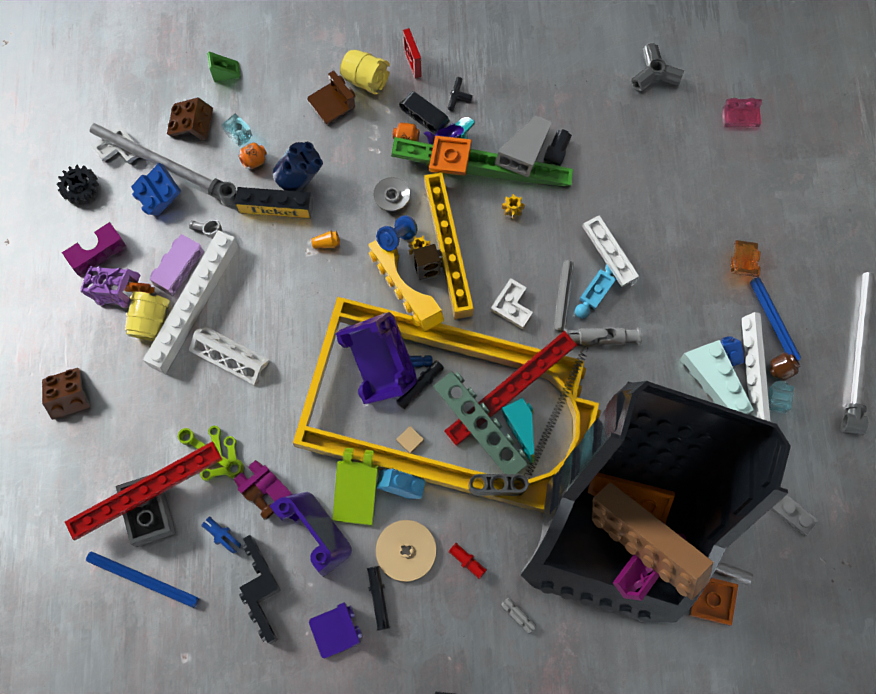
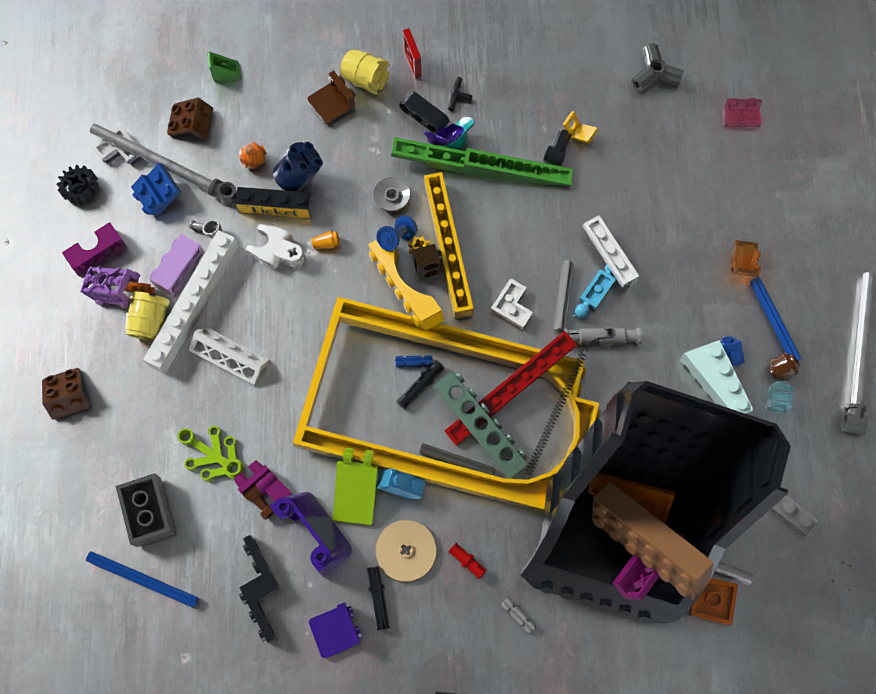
red tile [65,441,223,541] -> none
blue arm [201,516,241,553] -> none
clear light blue brick [222,113,252,147] -> none
dark purple windscreen [336,312,417,404] -> none
orange head [393,123,420,142] -> none
tan tile [396,426,424,454] -> none
orange plate [429,136,472,176] -> none
dark grey beam [468,474,529,496] -> none
light grey slope [495,115,552,178] -> none
yellow gear [502,194,525,219] -> none
teal slope [502,398,535,463] -> none
white plate [742,312,771,422] -> none
none -> white piece [246,224,305,269]
none -> dark grey axle [419,443,495,475]
none -> yellow bracket [563,111,598,143]

